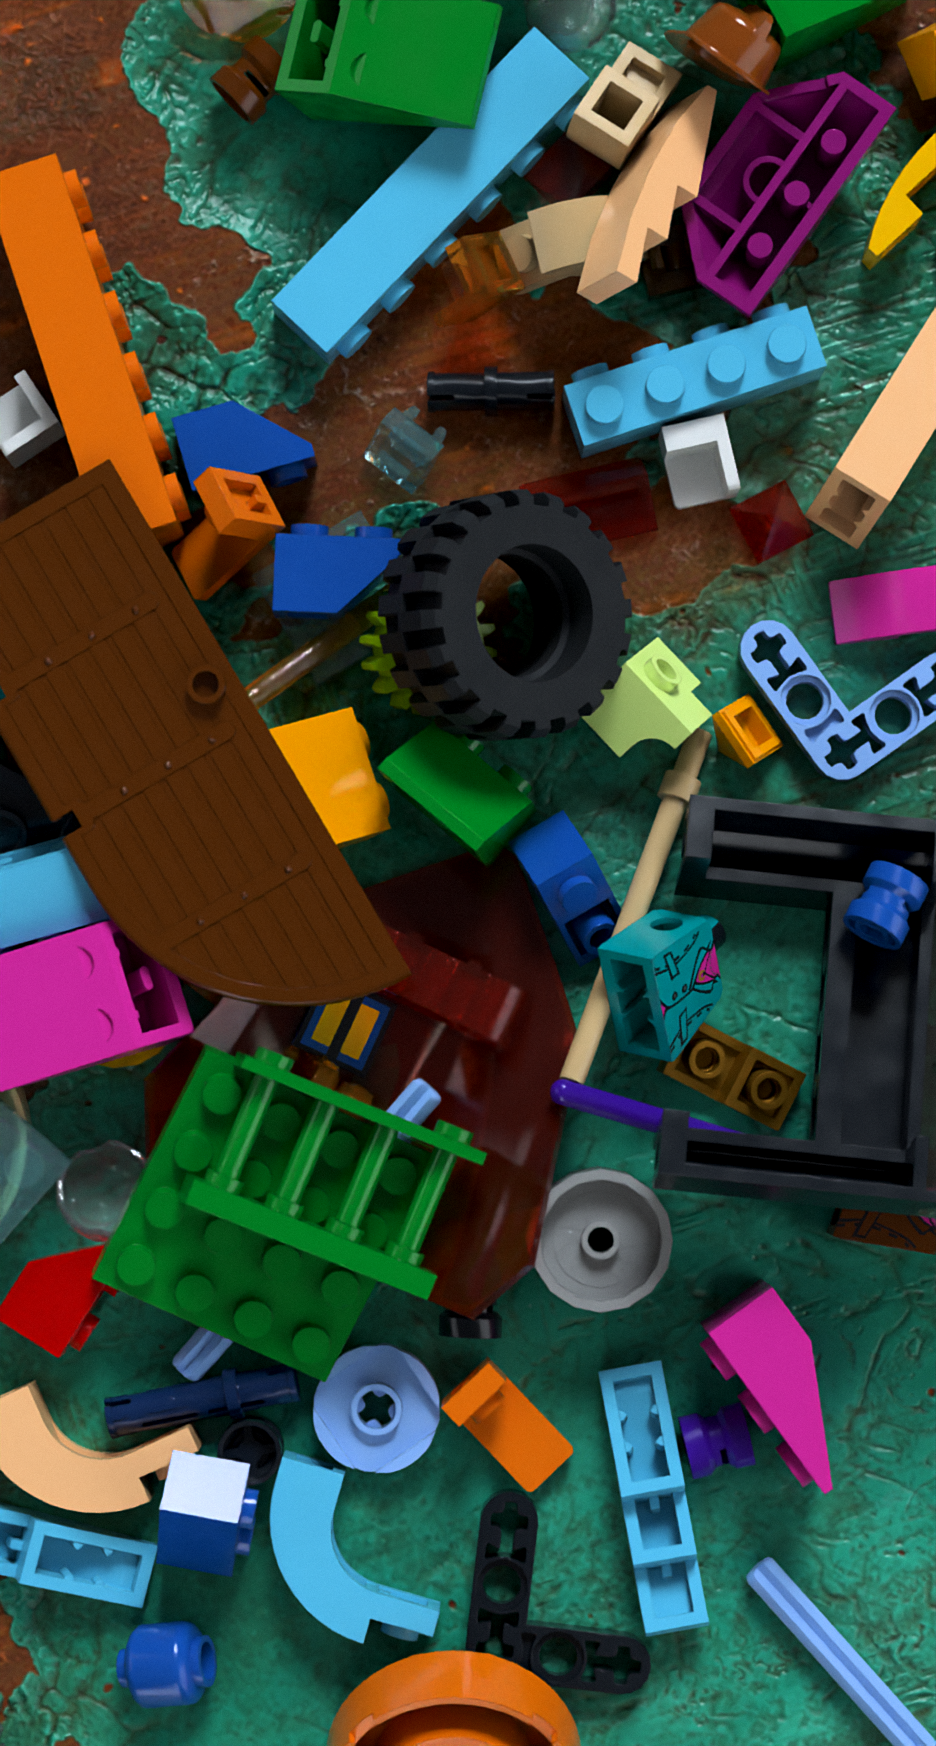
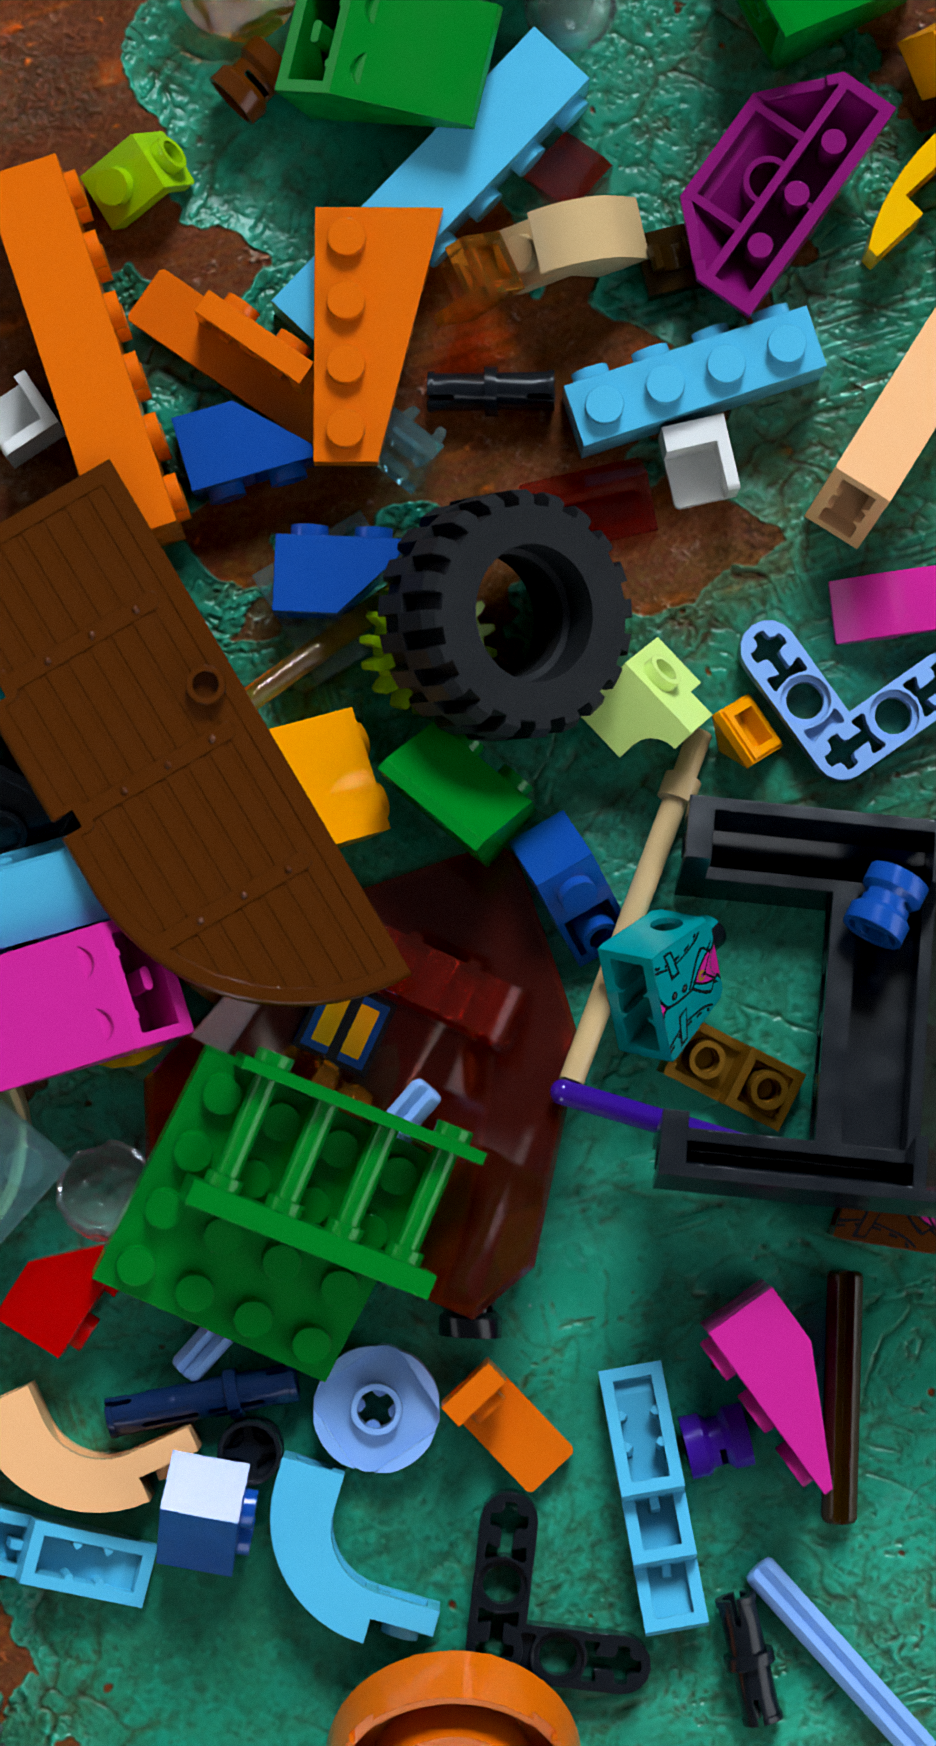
blue head [116,1621,217,1708] -> none
orange bracket [172,466,286,601] -> none
light grey wheel [528,1166,673,1313] -> none
tan brick [566,41,683,171] -> none
light nougat slope [577,85,717,304] -> none
dark orange piece [664,2,781,96] -> none
clear red slope [729,480,814,565] -> none
none -> lime bracket [80,131,195,230]
none -> orange bracket [128,269,314,447]
none -> orange wing [313,207,443,466]
none -> black pin [715,1590,784,1728]
none -> dark brown axle [821,1269,863,1525]

